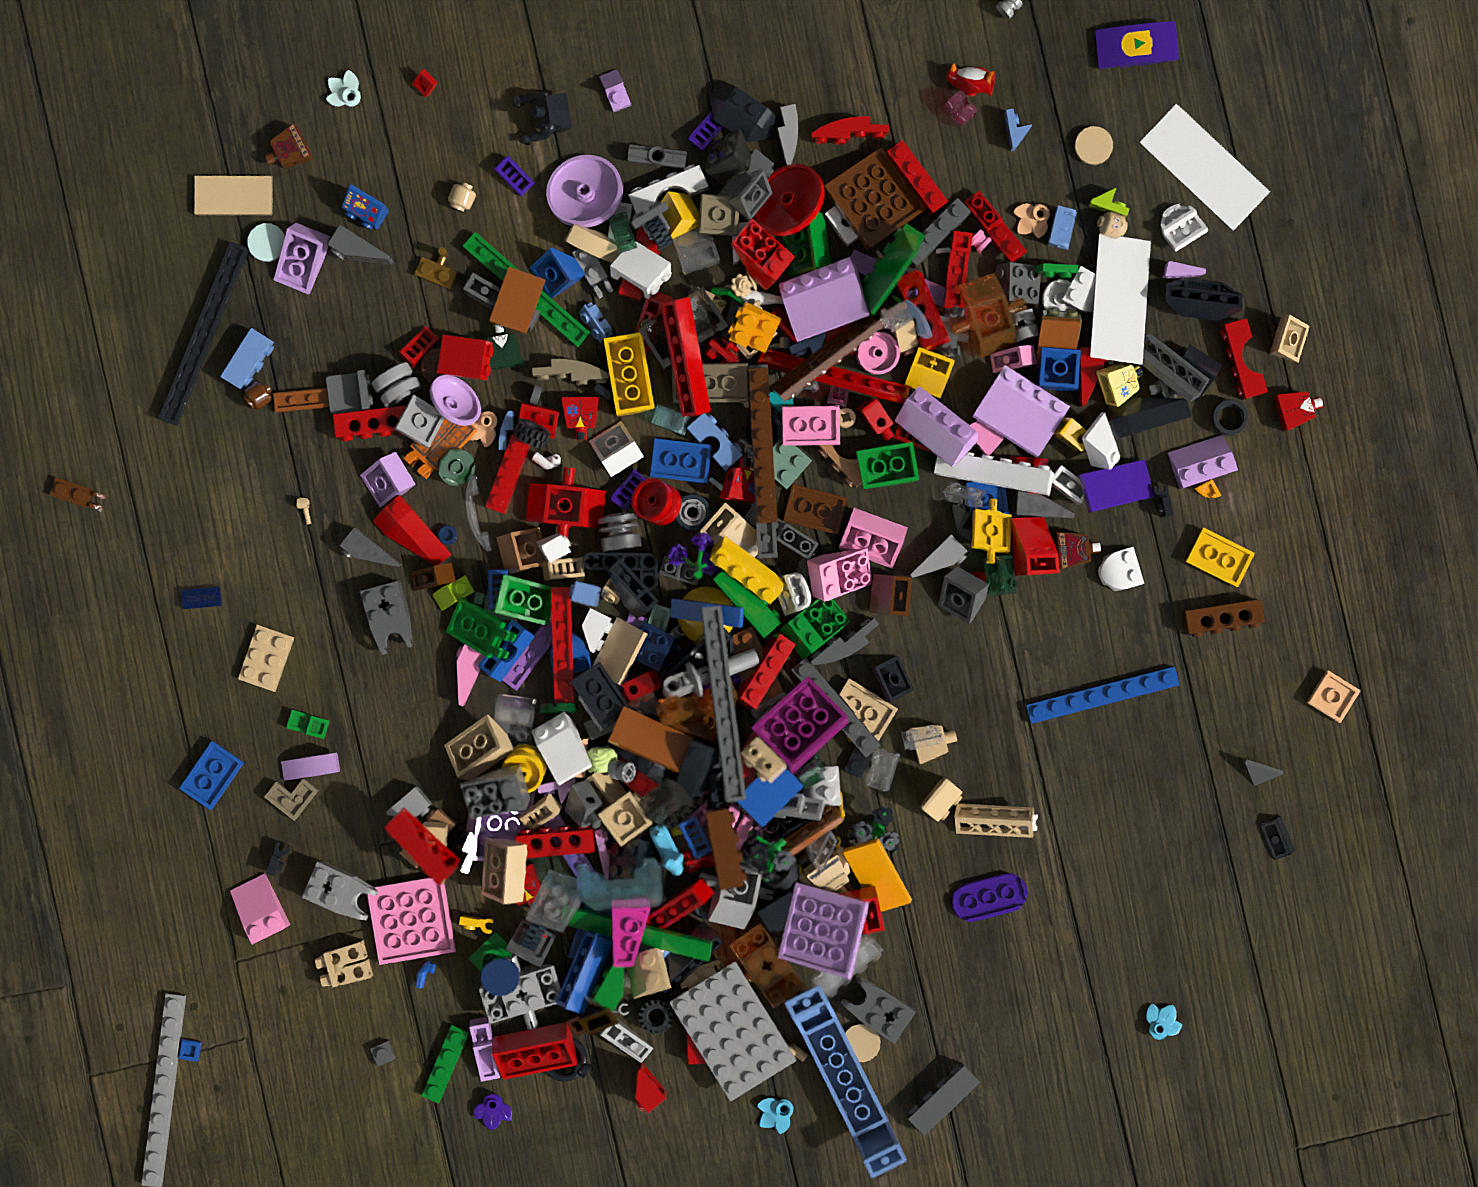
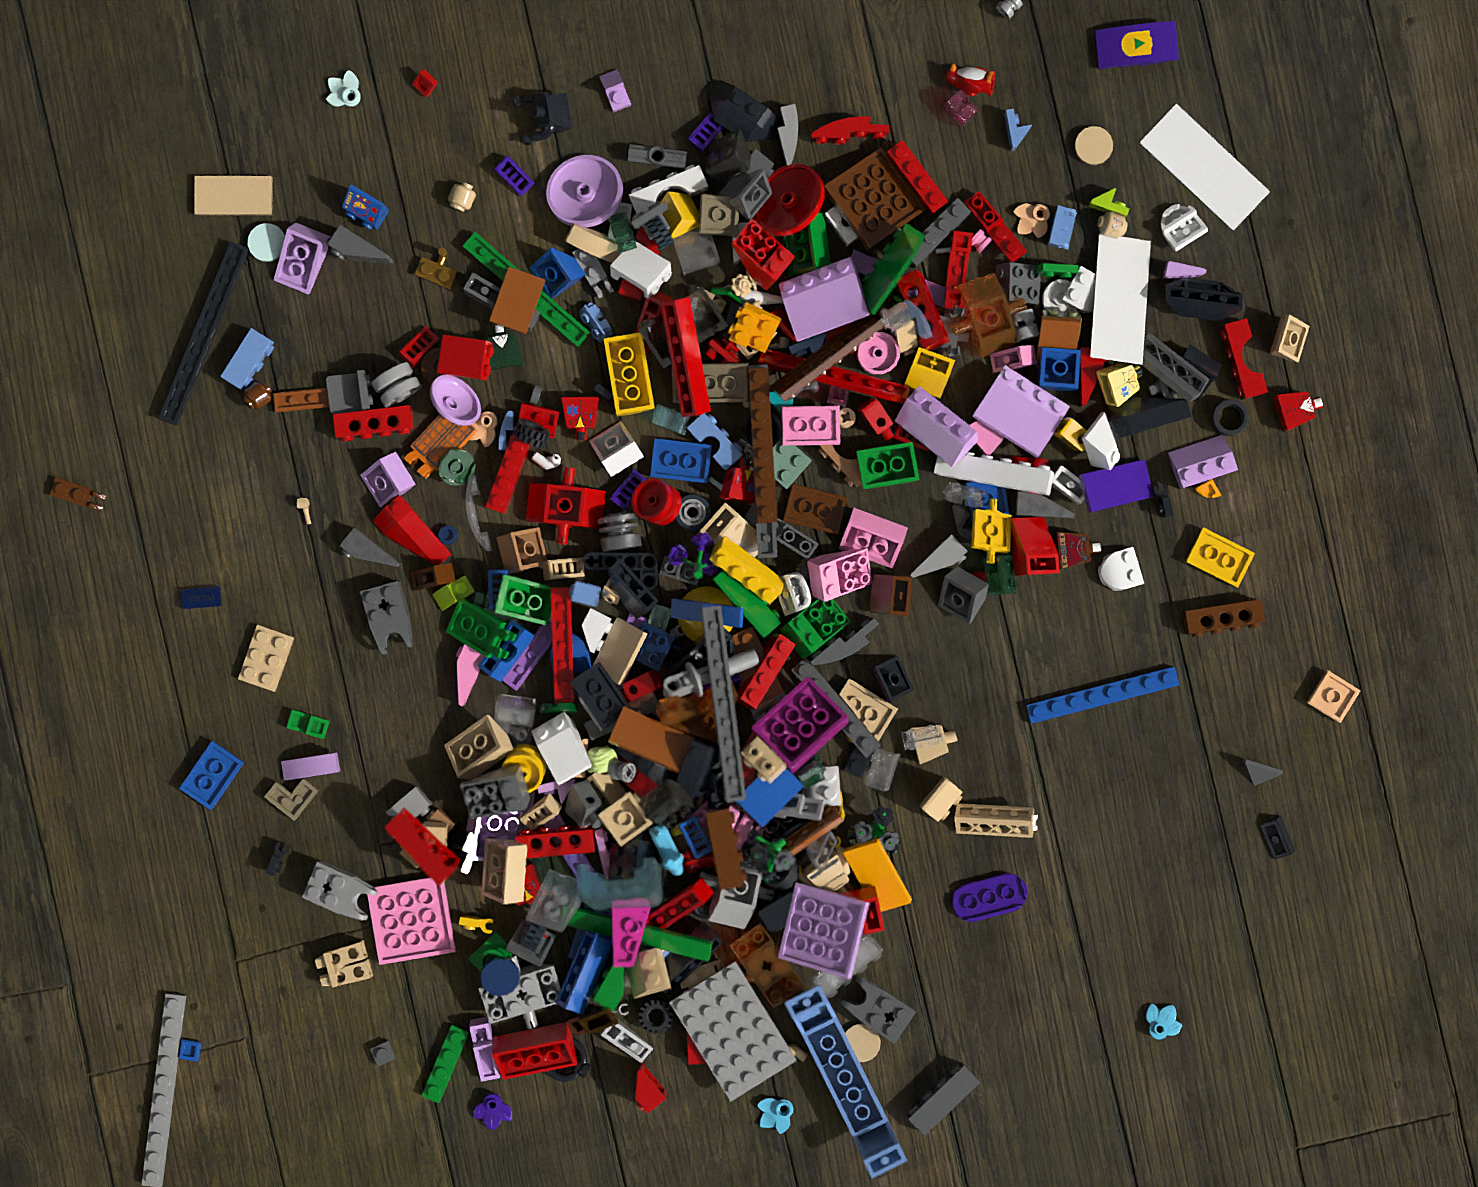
bright pink slope [230,874,291,944] -> none
torso [264,123,314,168] -> none
light grey plate [394,395,445,448] -> none
blue arm [414,961,436,988] -> none
dark tan slope [532,359,611,386] -> none
white slope [536,533,571,563] -> none

